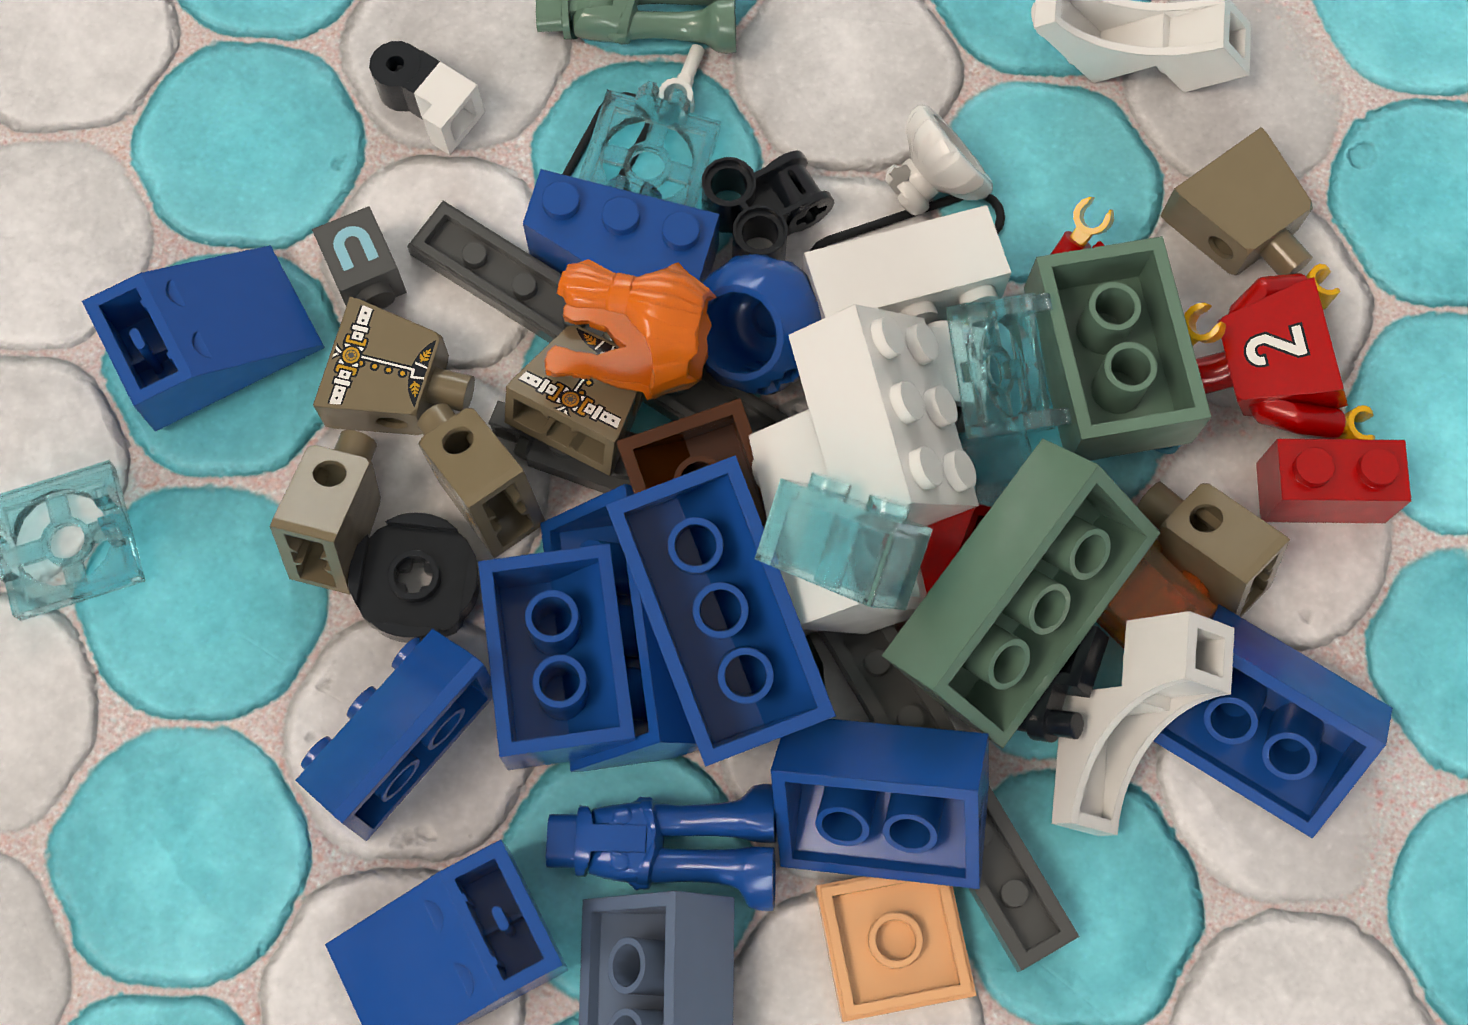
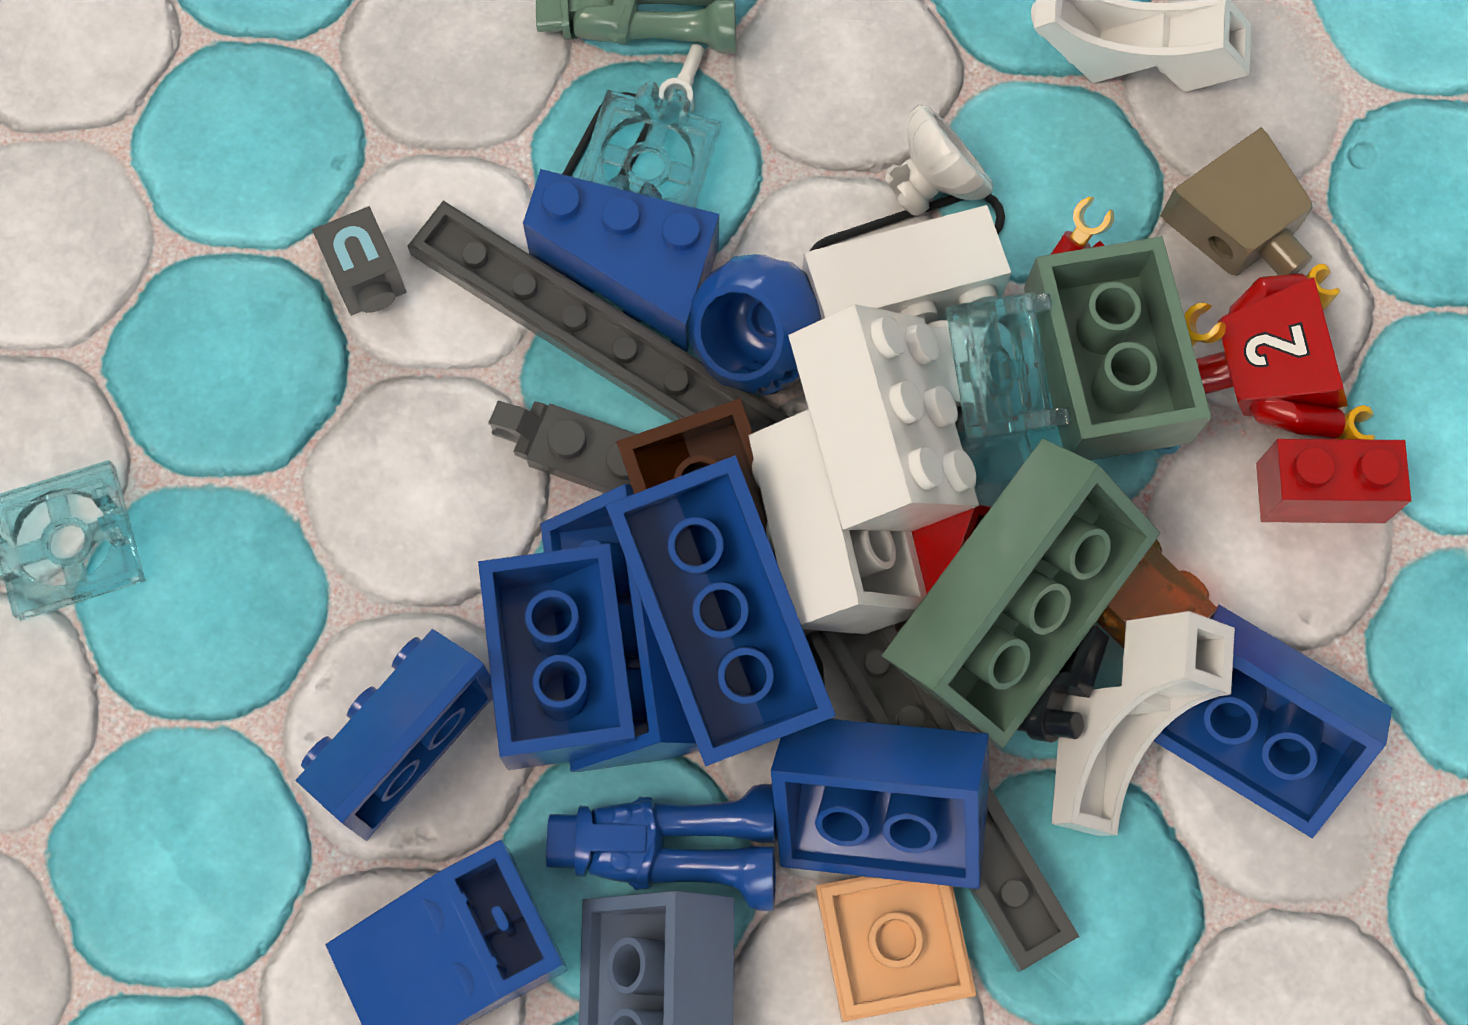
blue slope [82,245,325,432] -> none
dark tan torso [270,430,381,595] -> none
dark tan torso [313,297,475,435] -> none
black plate [348,513,480,643] -> none
leg [369,41,485,155] -> none
dark tan torso [417,403,545,558] -> none
dark tan torso [504,325,644,476] -> none
orange piece [544,259,716,400] -> none
black piece [701,150,835,261] -> none
clear light blue brick [755,472,933,610] -> none
dark tan torso [1137,481,1290,617] -> none

